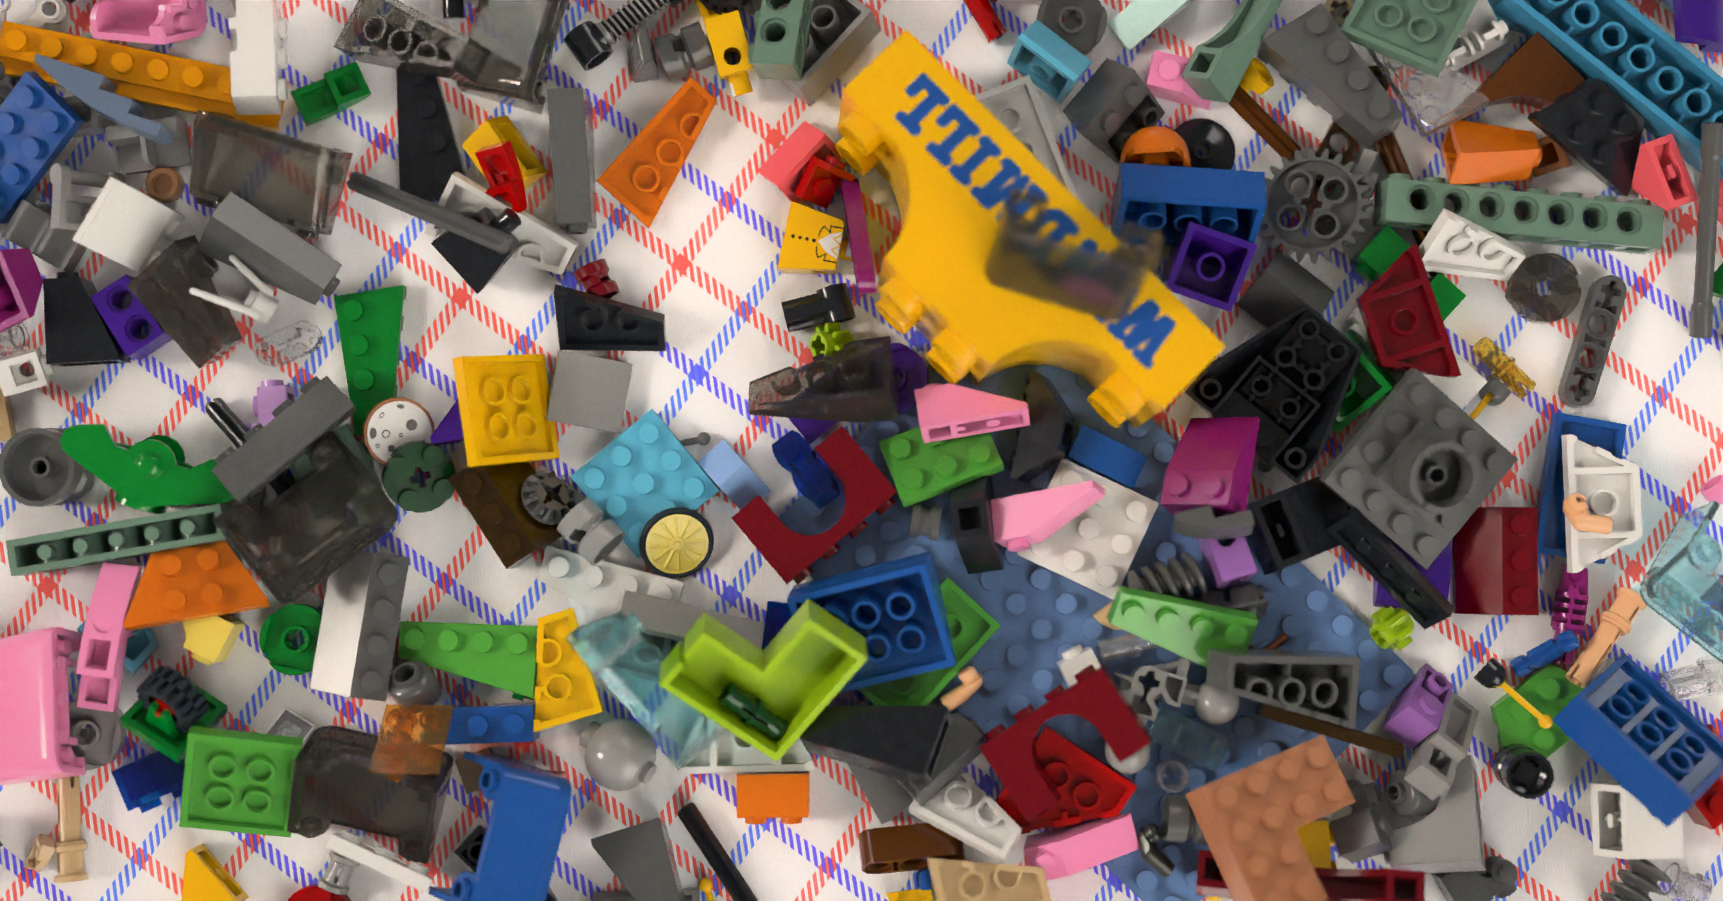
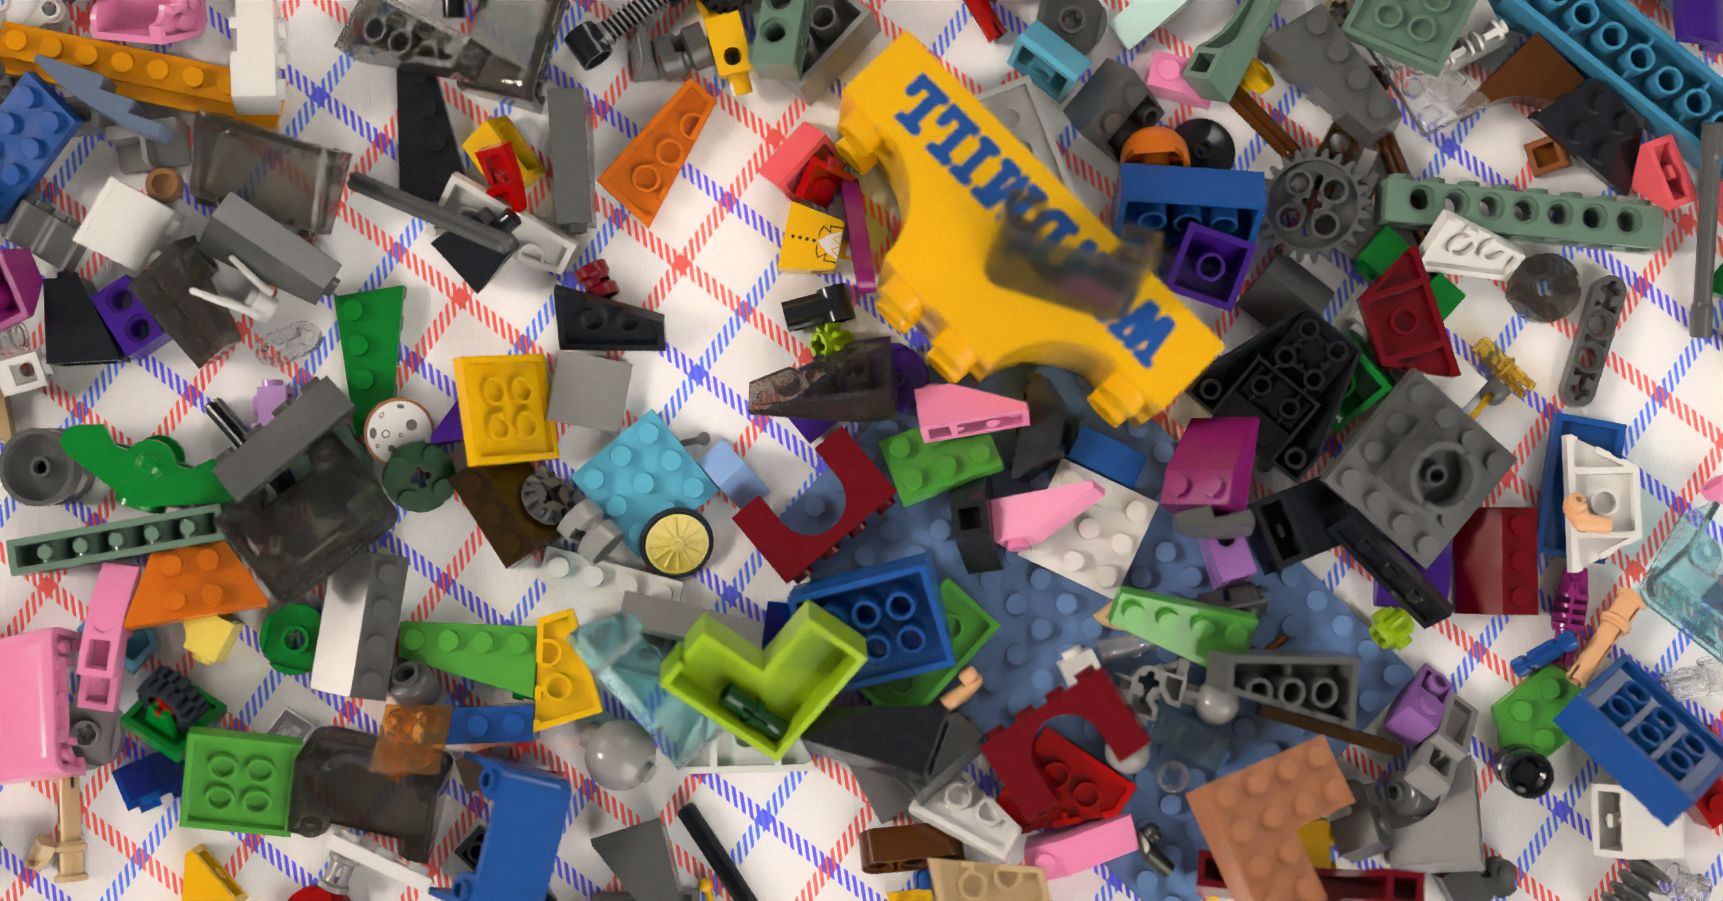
light grey plate [49,163,126,231] -> none
green slope [291,62,371,127] -> none
orange brick [737,771,810,824] -> none
clear blue brick [772,430,841,509] -> none
dark grey wheel [908,503,942,541] -> none
dark grey piece [1127,553,1207,599] -> none
dark grey wheel [1161,794,1208,845] -> none
orange slope [1440,118,1542,185] -> none
hinge [1473,657,1553,729] -> none

